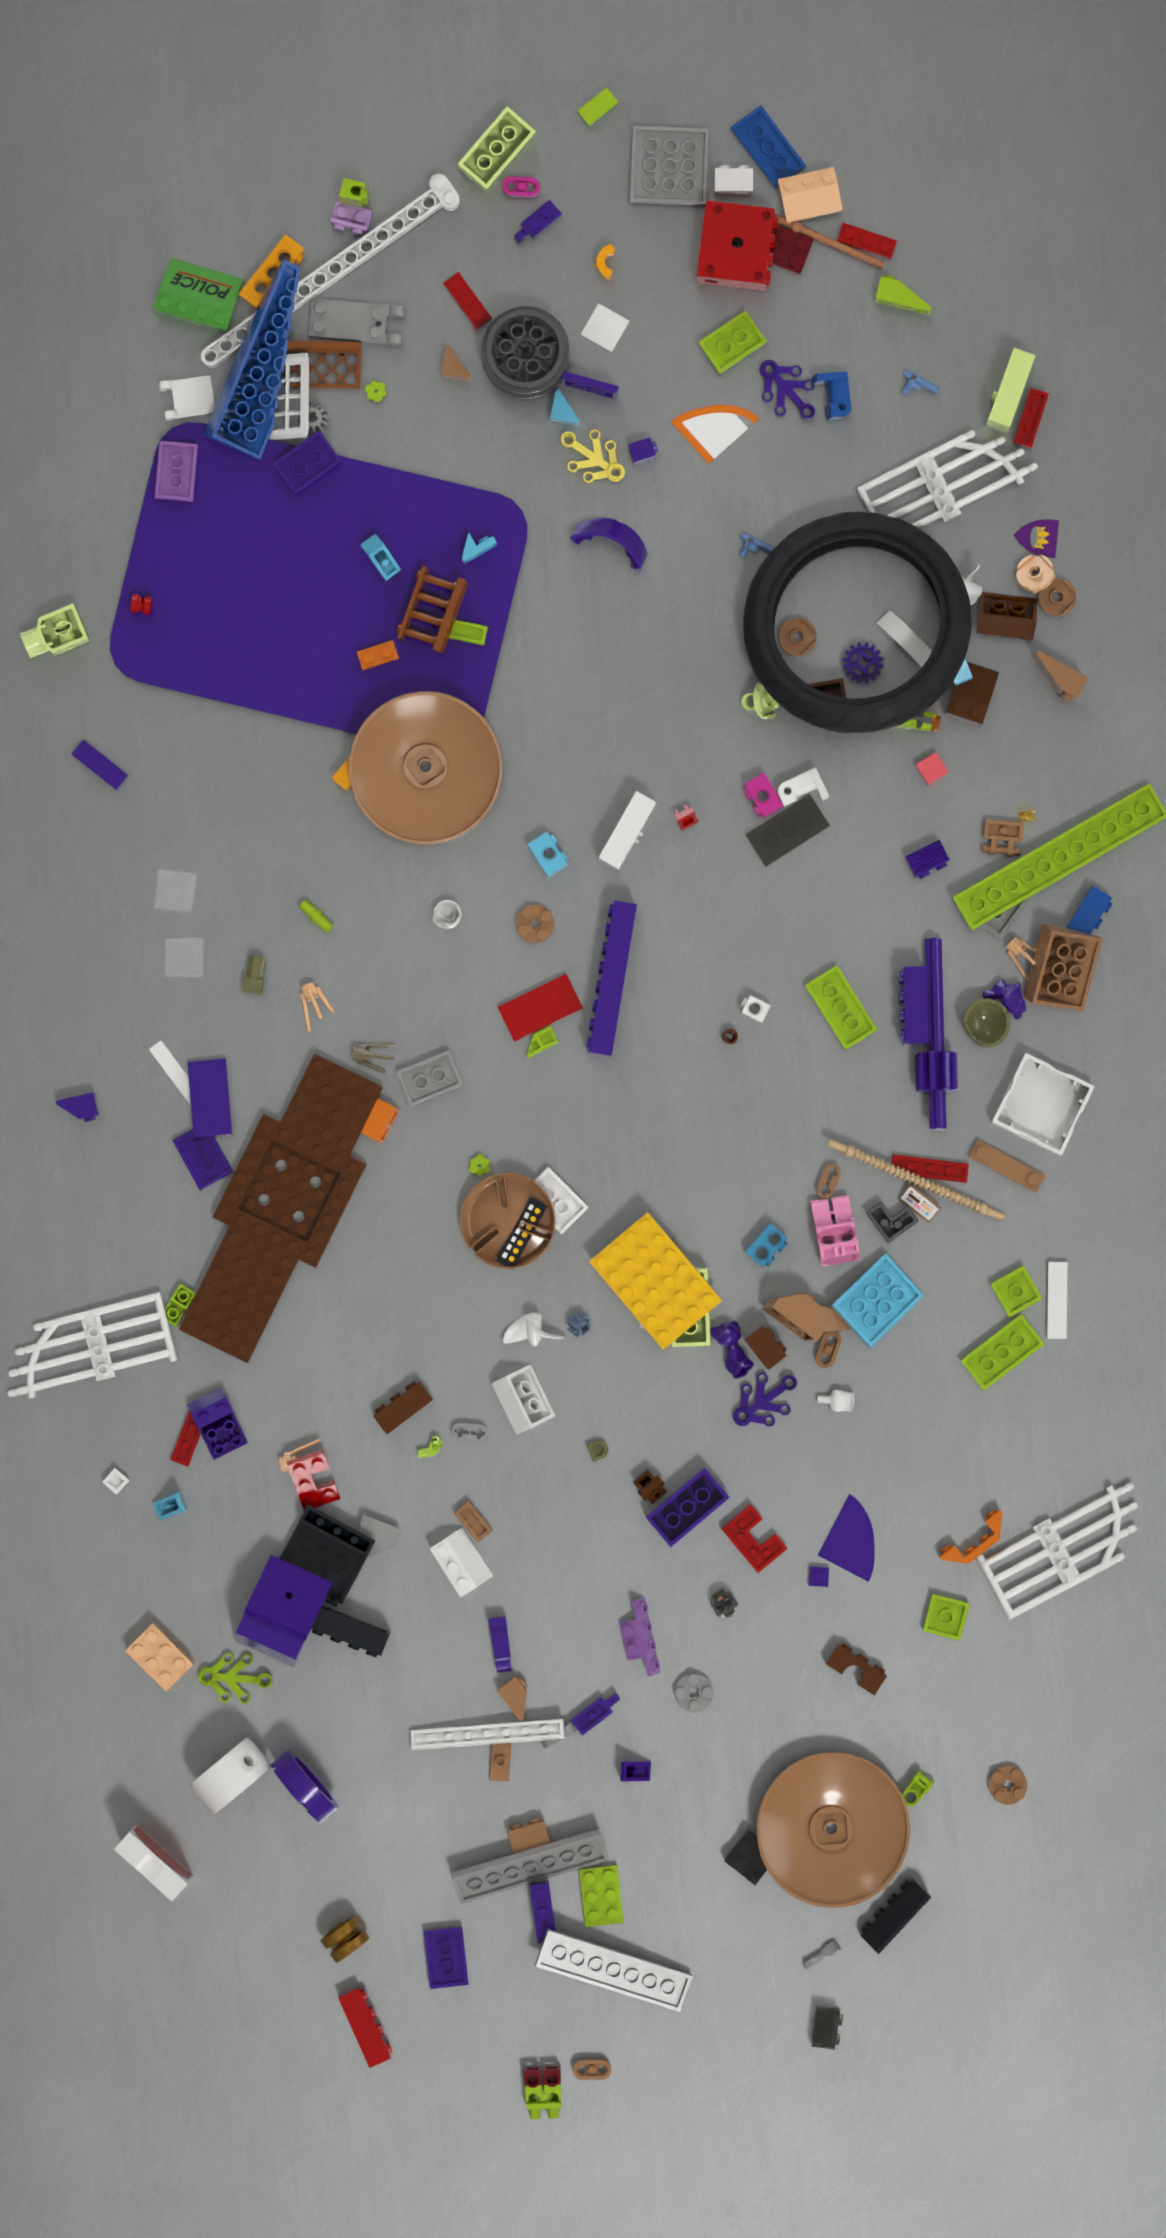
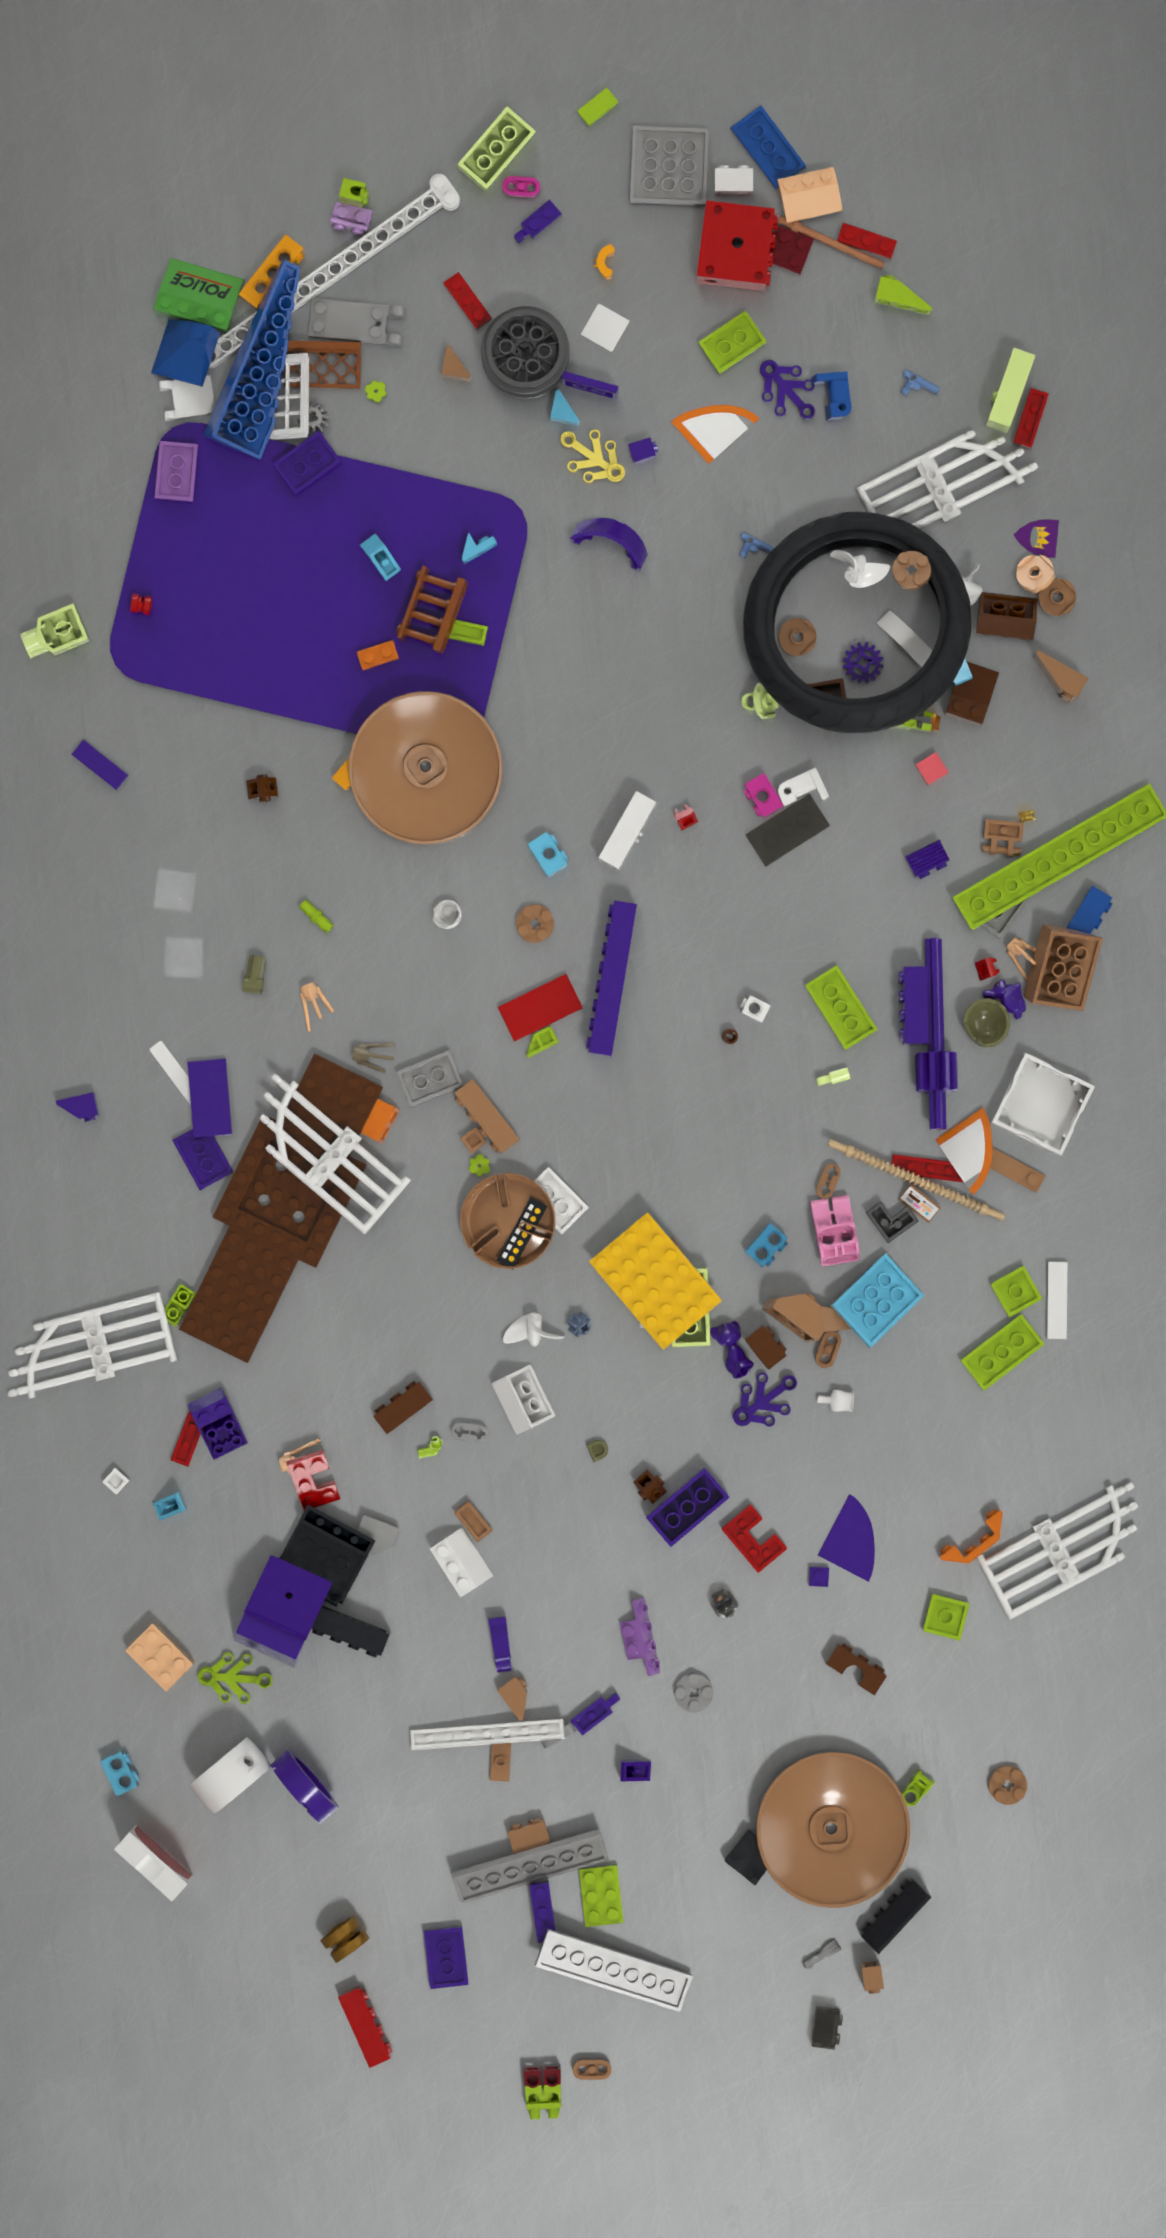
none -> medium azure brick [100,1750,140,1796]
none -> blue slope [151,319,220,387]
none -> reddish brown brick [246,774,278,803]
none -> white piece [259,1074,411,1235]
none -> medium nougat brick [454,1079,520,1154]
none -> medium nougat plate [460,1127,487,1154]
none -> yellowish green bar [816,1067,851,1086]
none -> white piece [830,550,890,588]
none -> medium nougat brick [860,1961,884,1994]
none -> medium nougat plate [892,551,931,590]
none -> sticker [935,1108,993,1195]
none -> red tile [975,957,1000,981]

